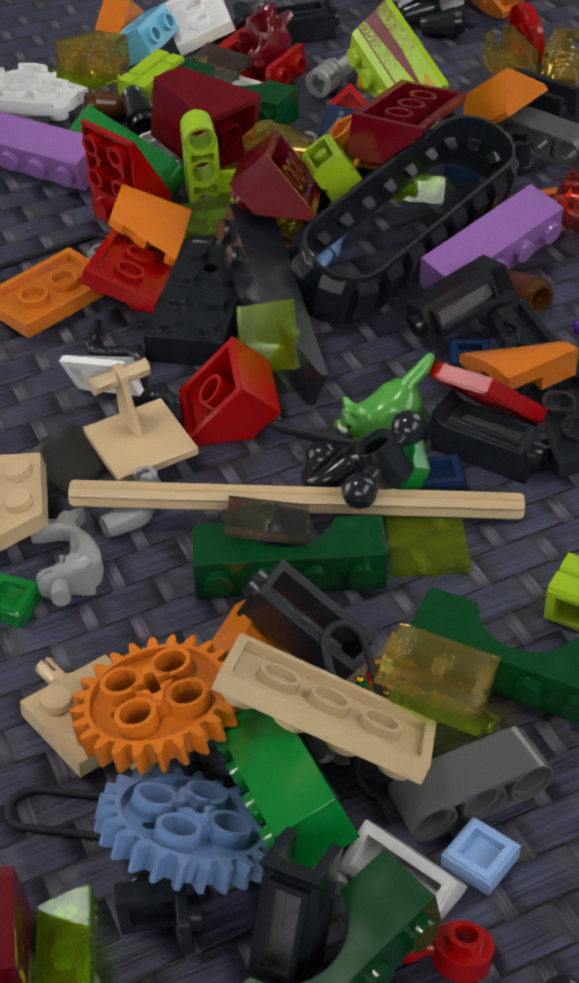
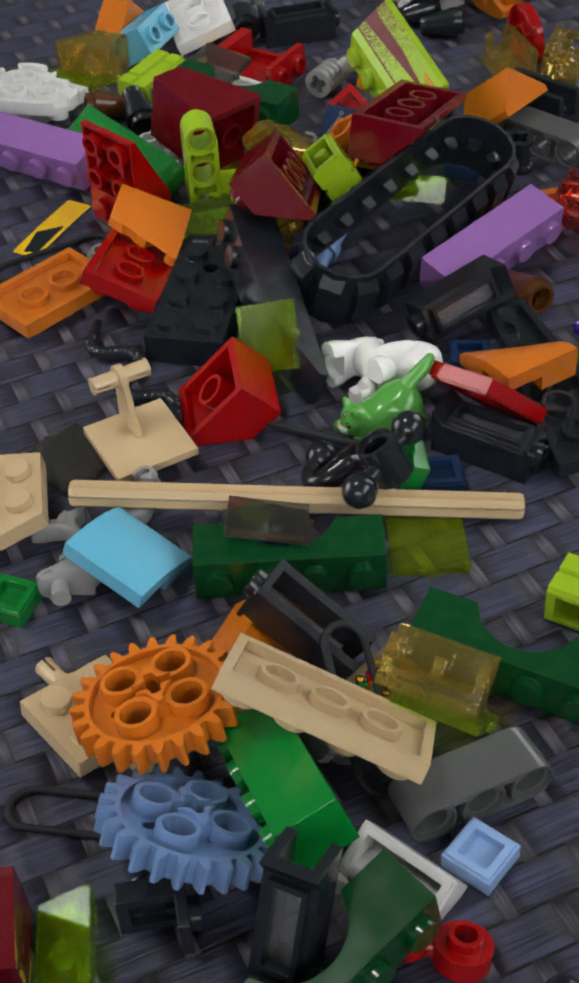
white slope [59,355,144,396] -> none
dark red hair [236,2,293,75] -> none
none -> yellow sticker [13,200,91,258]
none -> medium azure slope [62,507,193,608]
none -> white animal [321,336,443,403]

